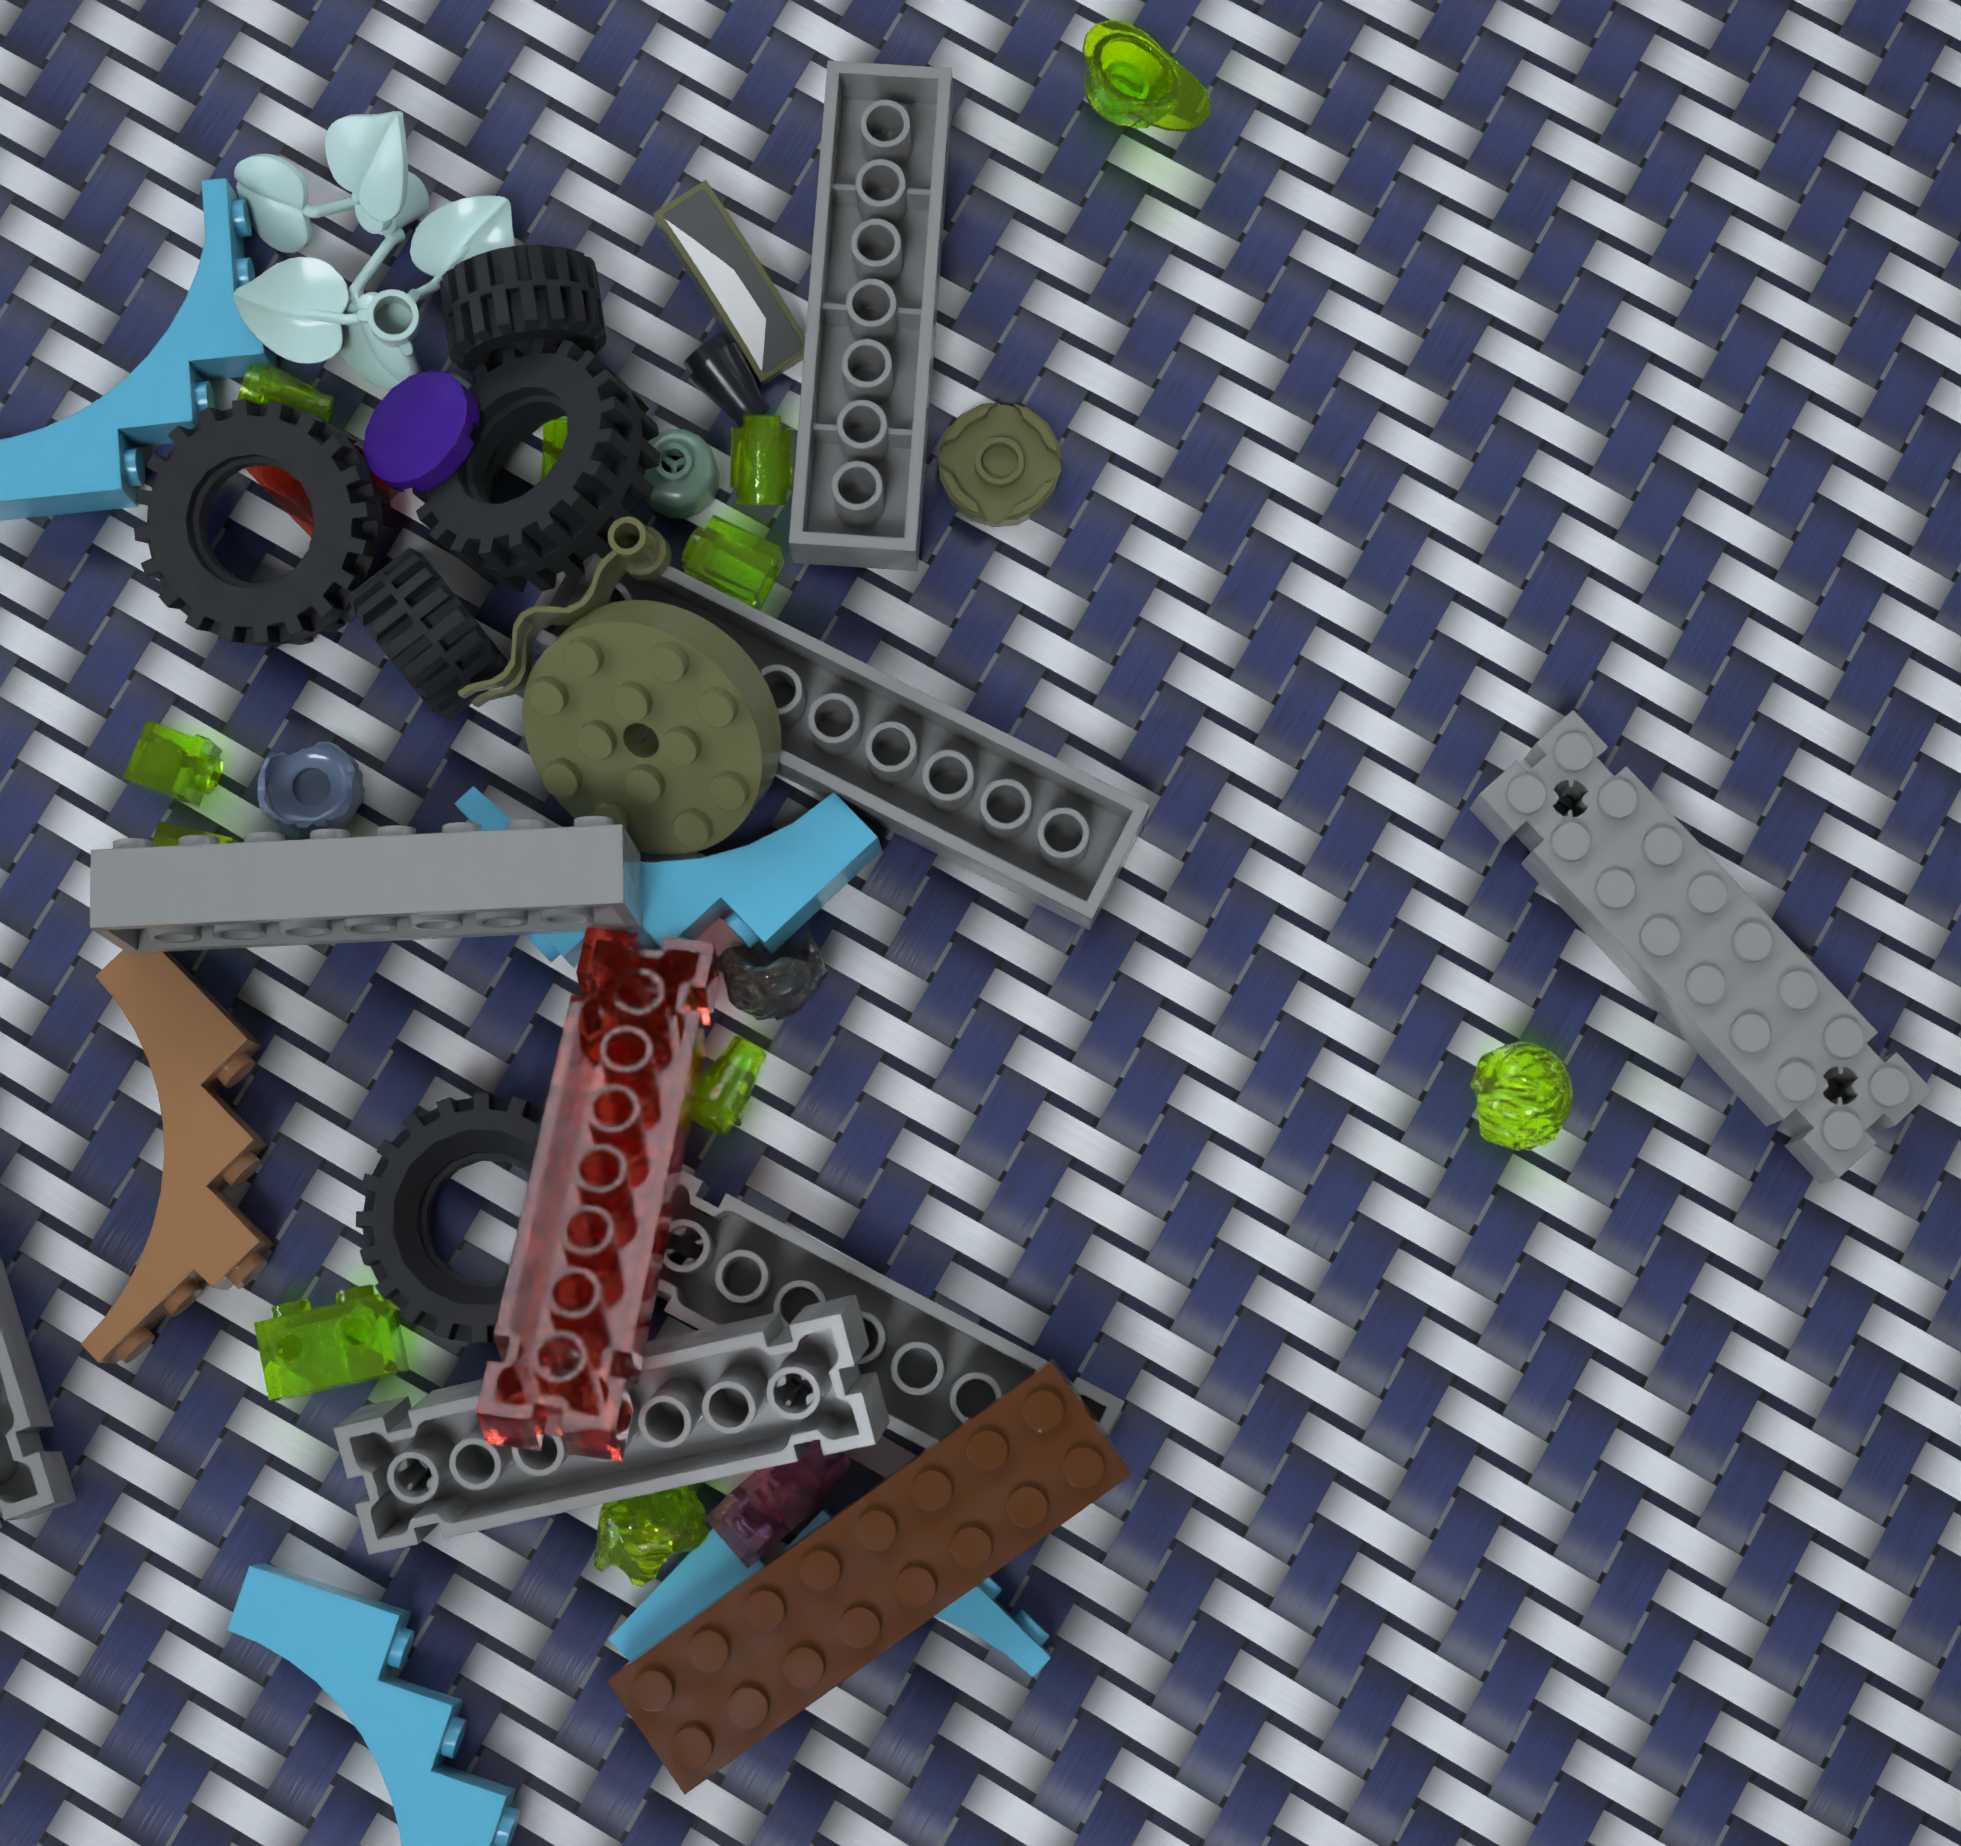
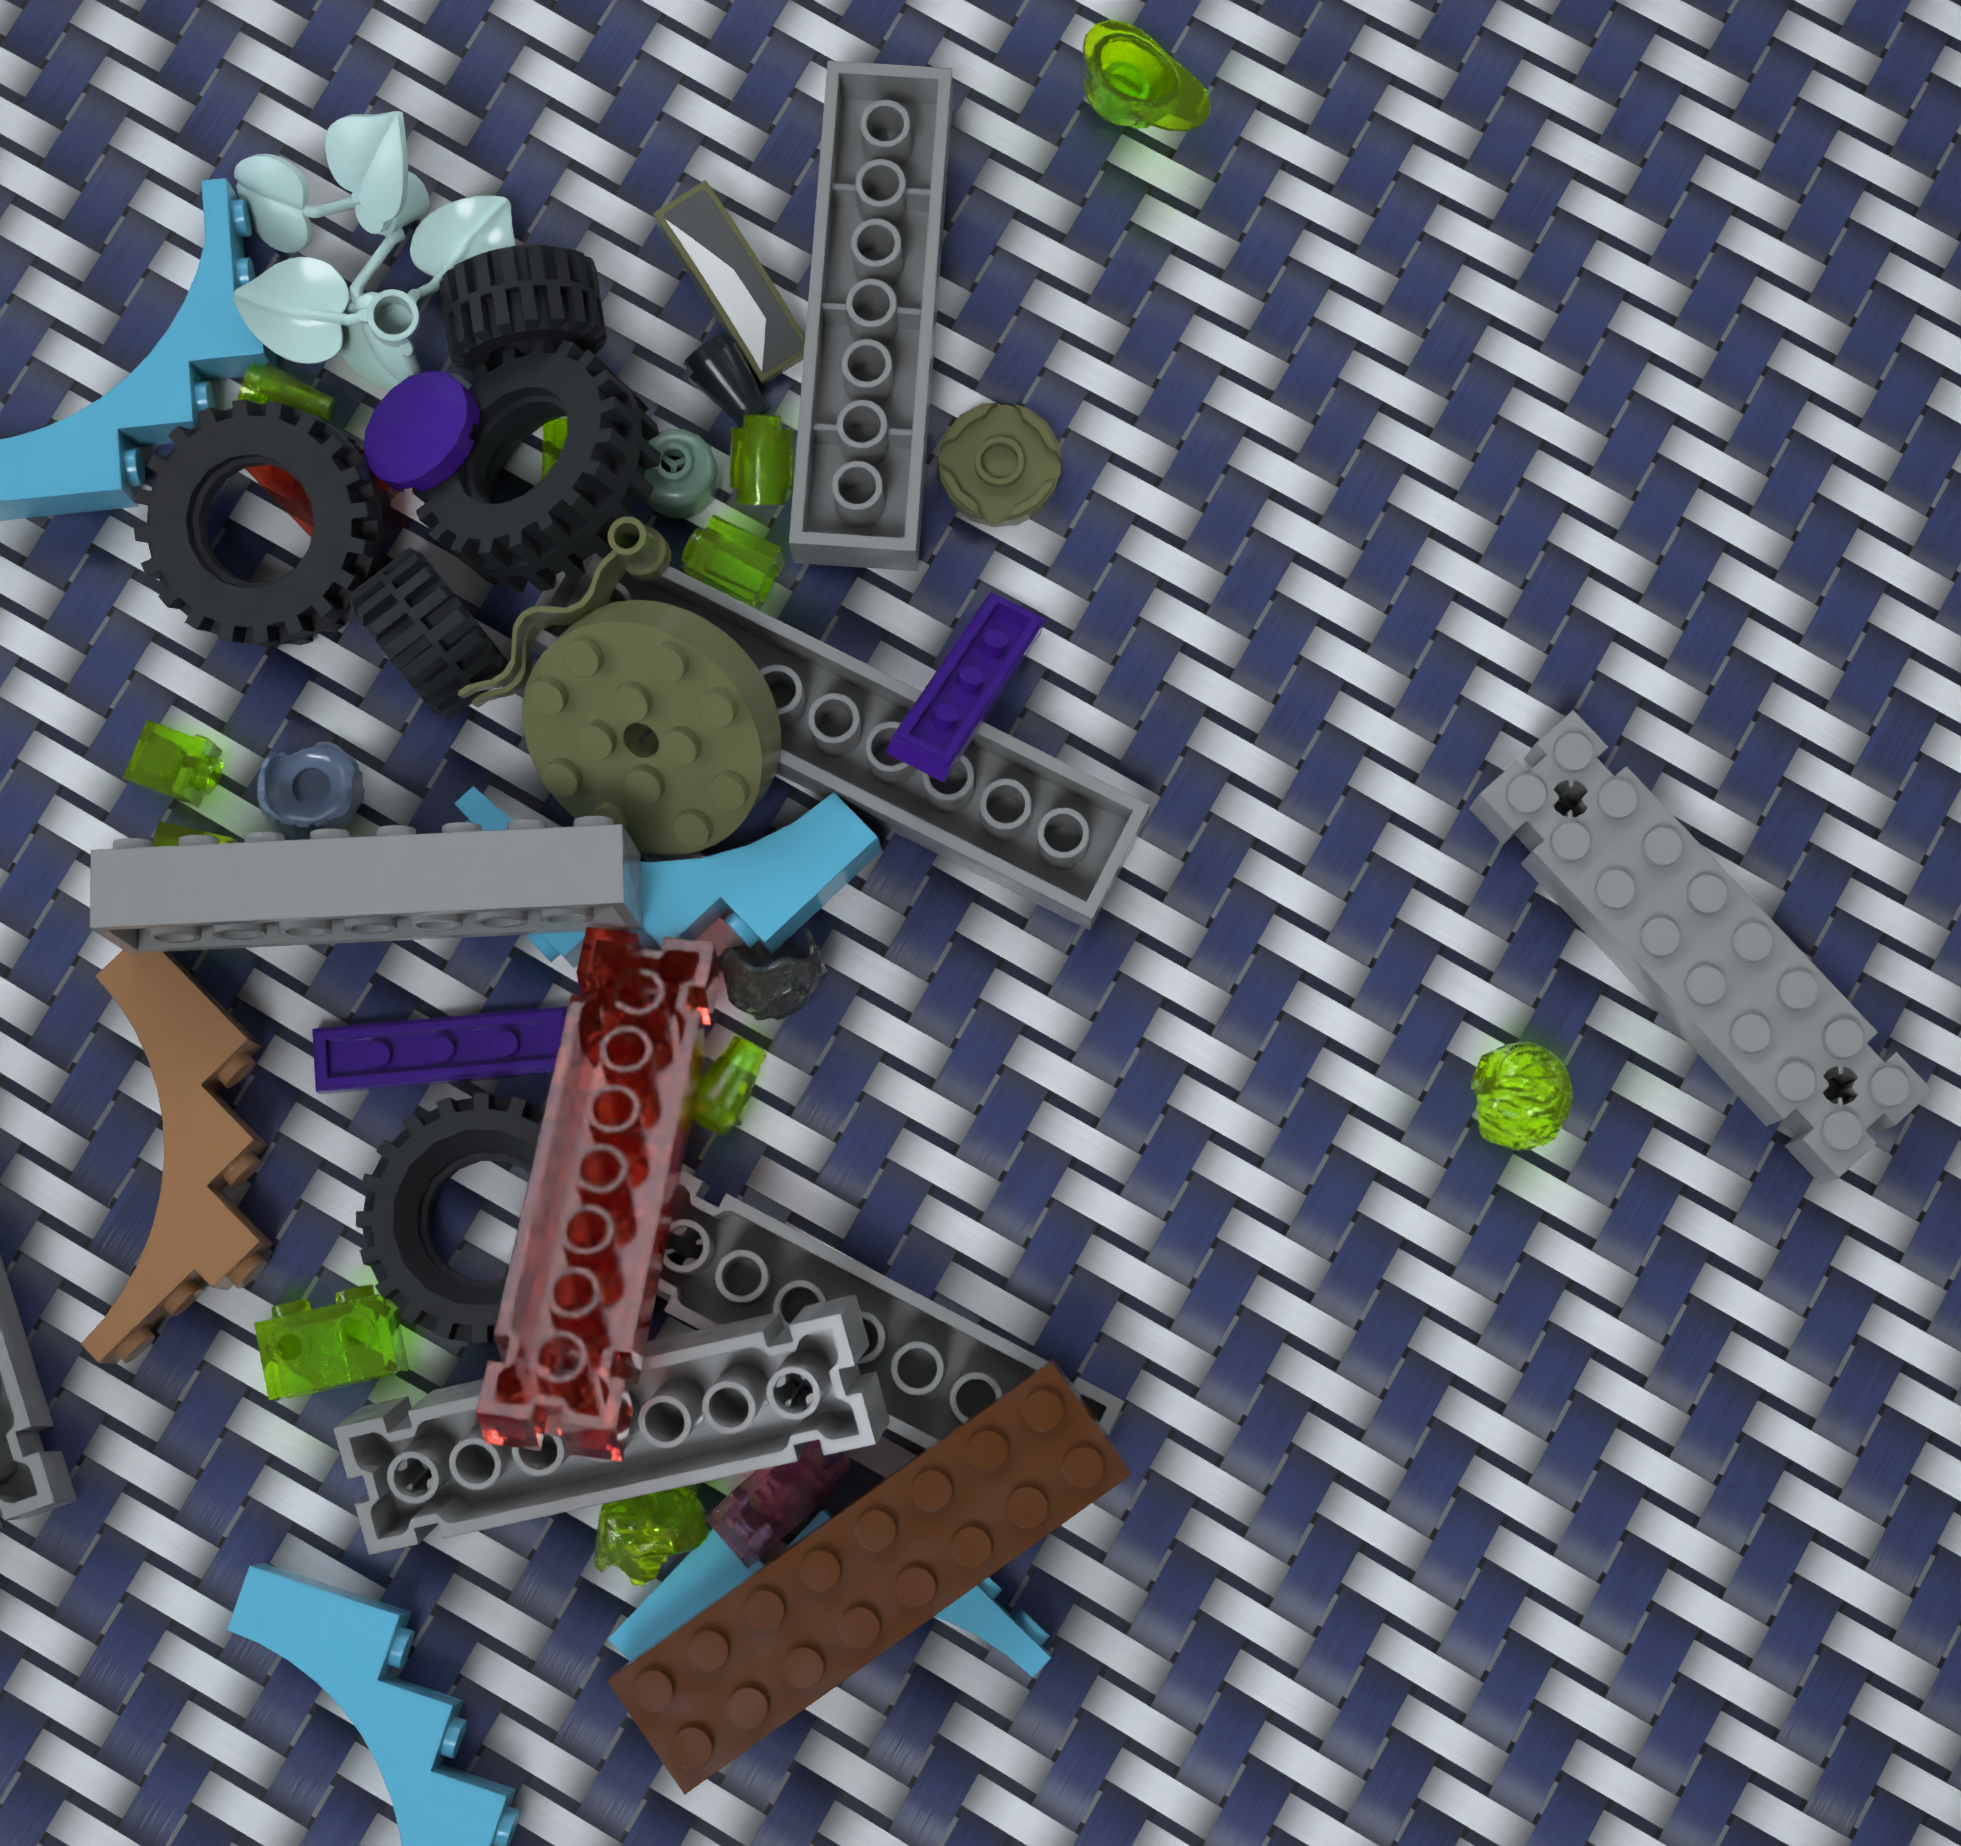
none -> dark purple tile [312,1006,574,1094]
none -> dark purple tile [886,592,1046,782]

